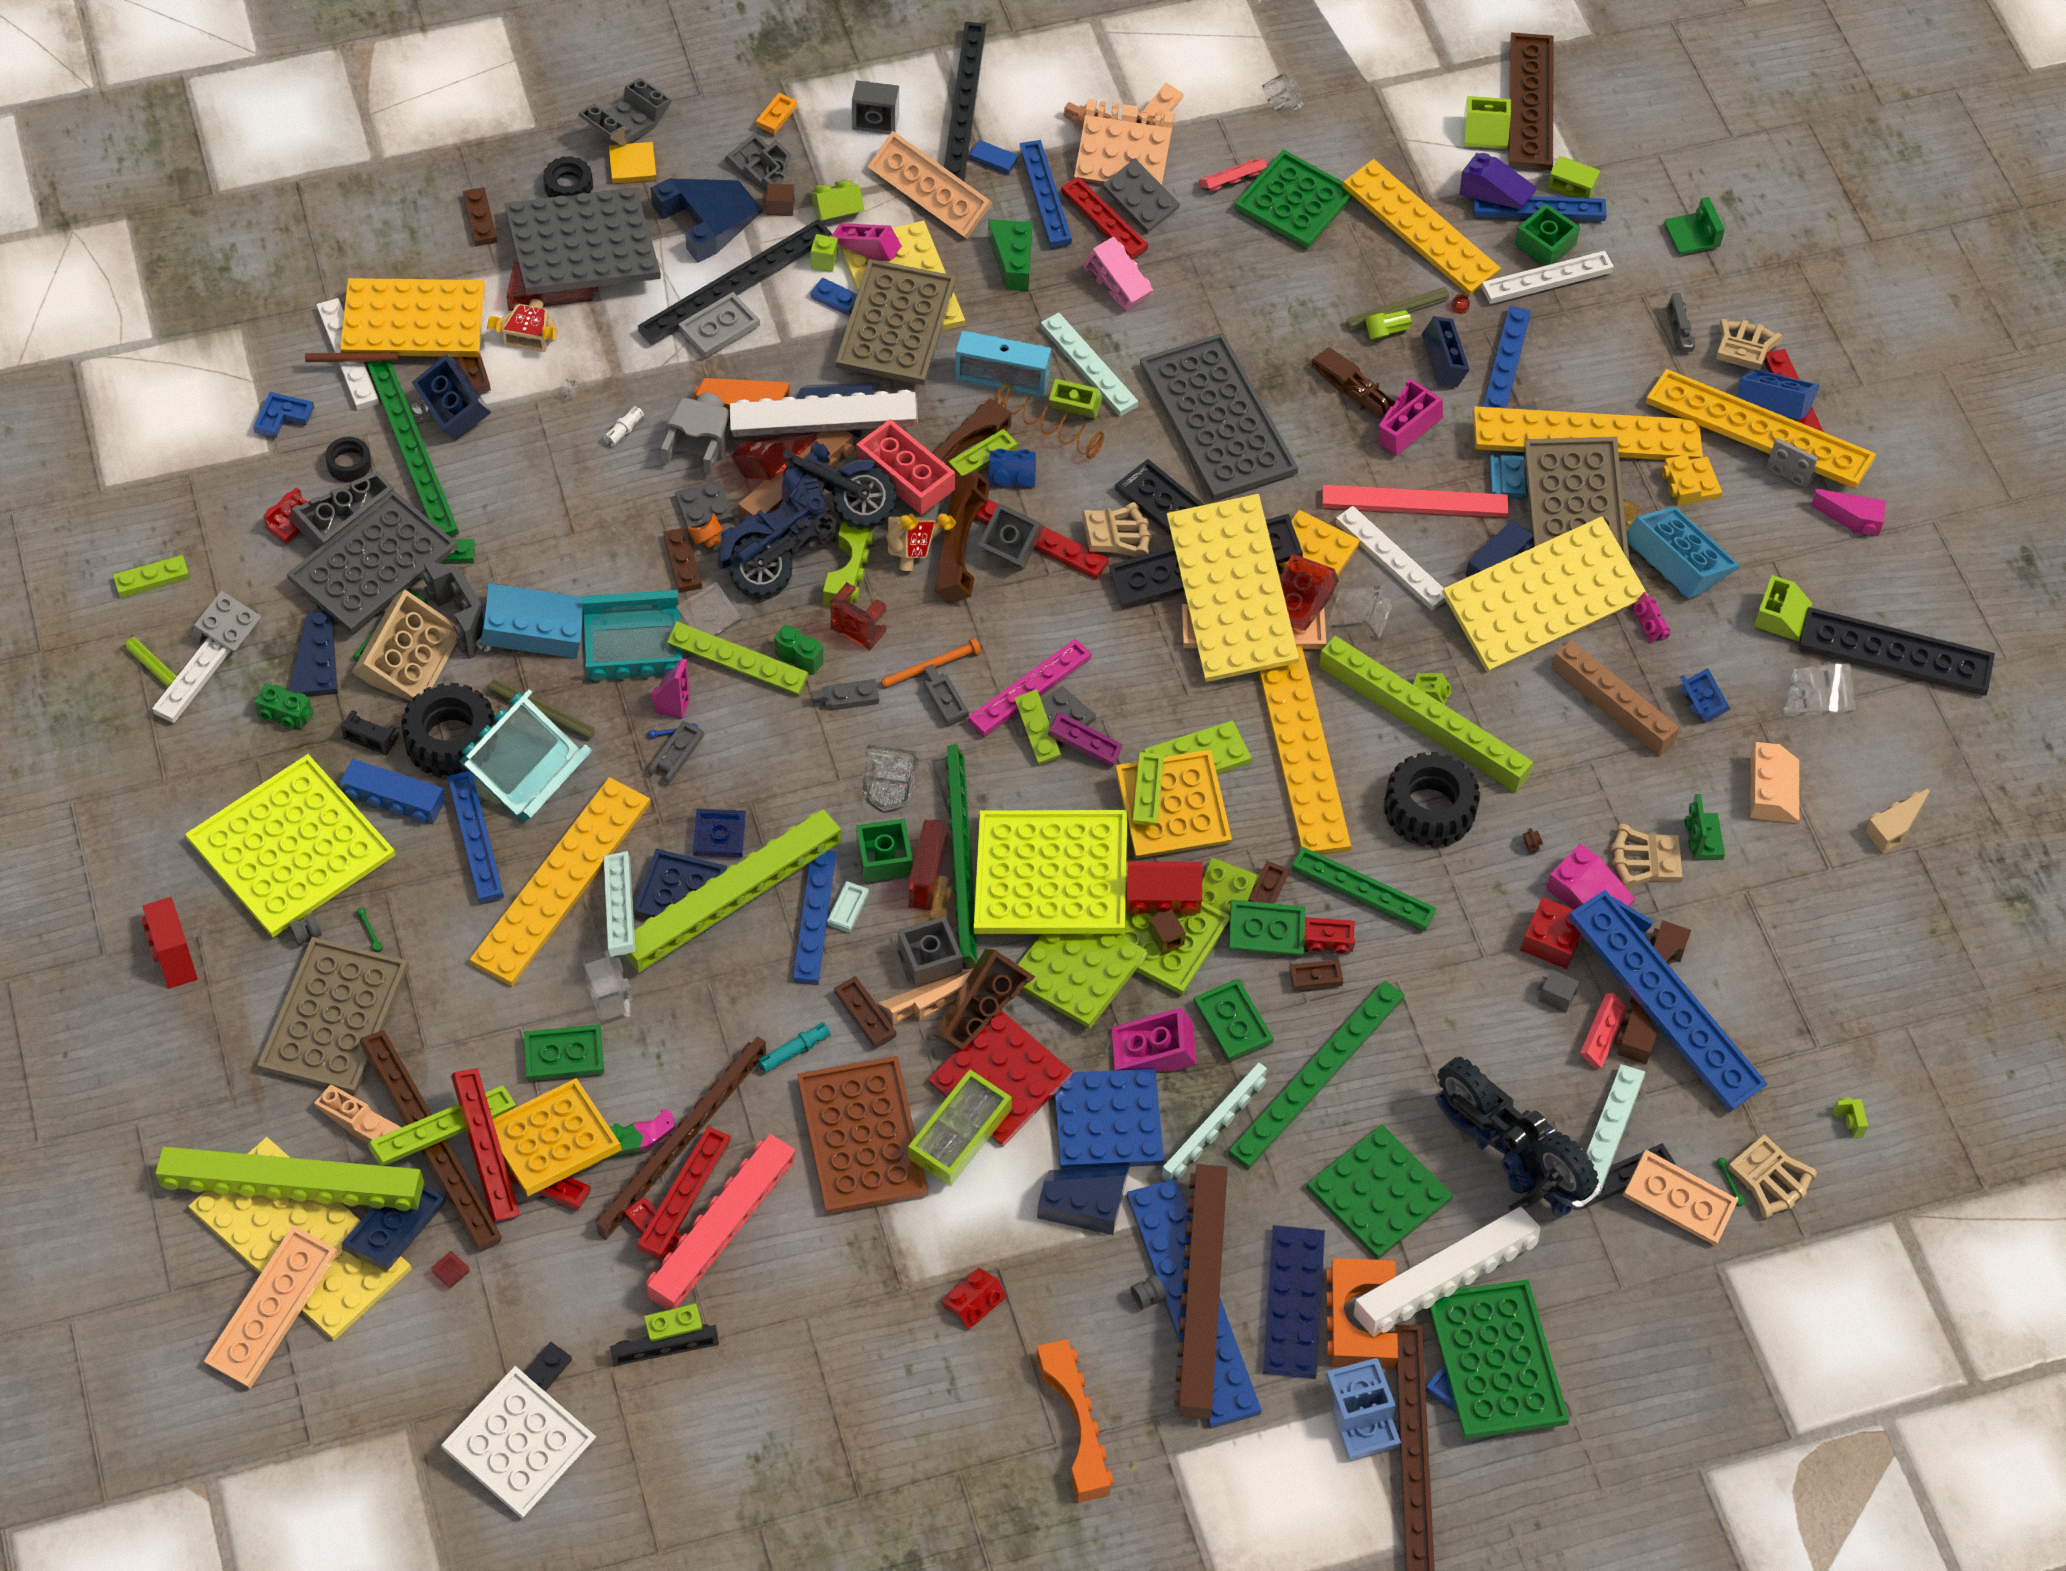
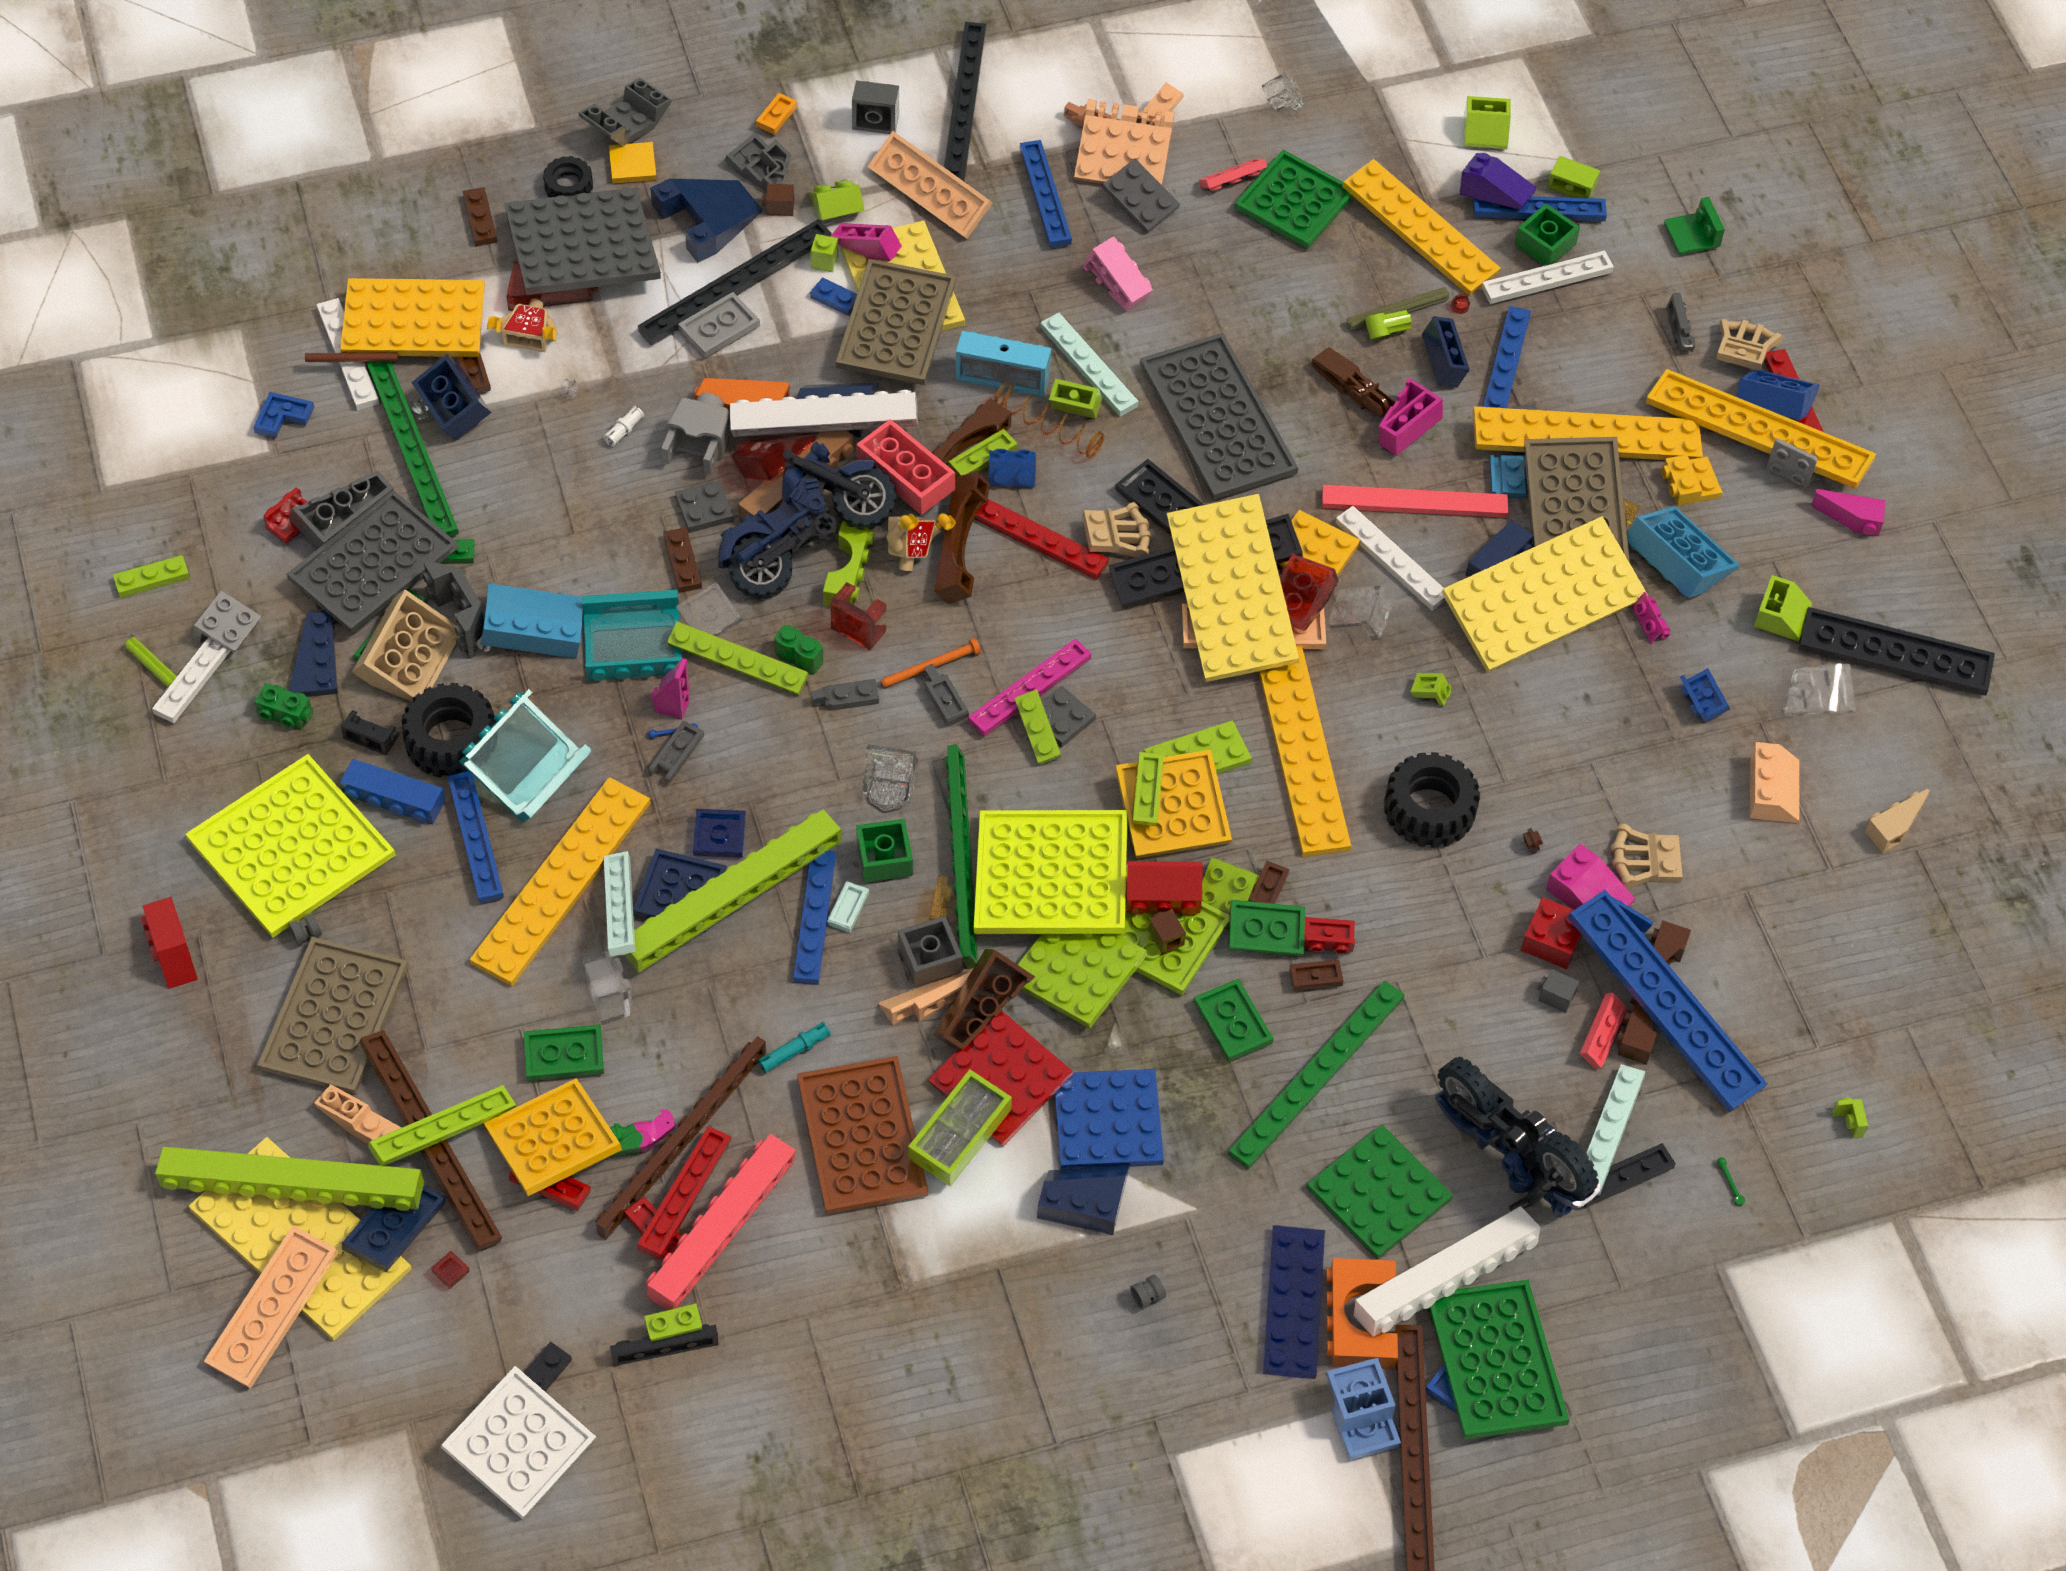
black tyre [325,436,371,482] -> none
green hinge [356,907,383,952] -> none
red plate [451,1068,520,1223] -> none
olive axle [488,679,595,740] -> none
orange piece [687,513,723,549] -> none
reddish brown plate [834,976,896,1049] -> none
clear red slope [909,819,949,911] -> none
red bracket [941,1267,1006,1330] -> none
blue tile [969,140,1018,175] -> none
dark grey brick [978,503,1045,568] -> none
green wedge [988,219,1033,291] -> none
orange arch [1036,1339,1114,1503] -> none
magenta plate [1047,712,1123,768] -> none
red plate [1061,177,1148,260] -> none
dark pink slope [1111,1007,1197,1072] -> none
blue plate [1127,1179,1262,1429] -> none
light aqua plate [1161,1063,1267,1181] -> none
reddish brown brick [1174,1164,1228,1420] -> none
green plate [1291,847,1437,932] -> none
lime brick [1319,636,1533,793] -> none
reddish brown plate [1508,32,1554,171] -> none
medium nougat brick [1551,640,1680,757] -> none
light nougat plate [1622,1150,1738,1246] -> none
green bracket [1685,794,1725,861] -> none
tan plate [1728,1134,1817,1219] -> none

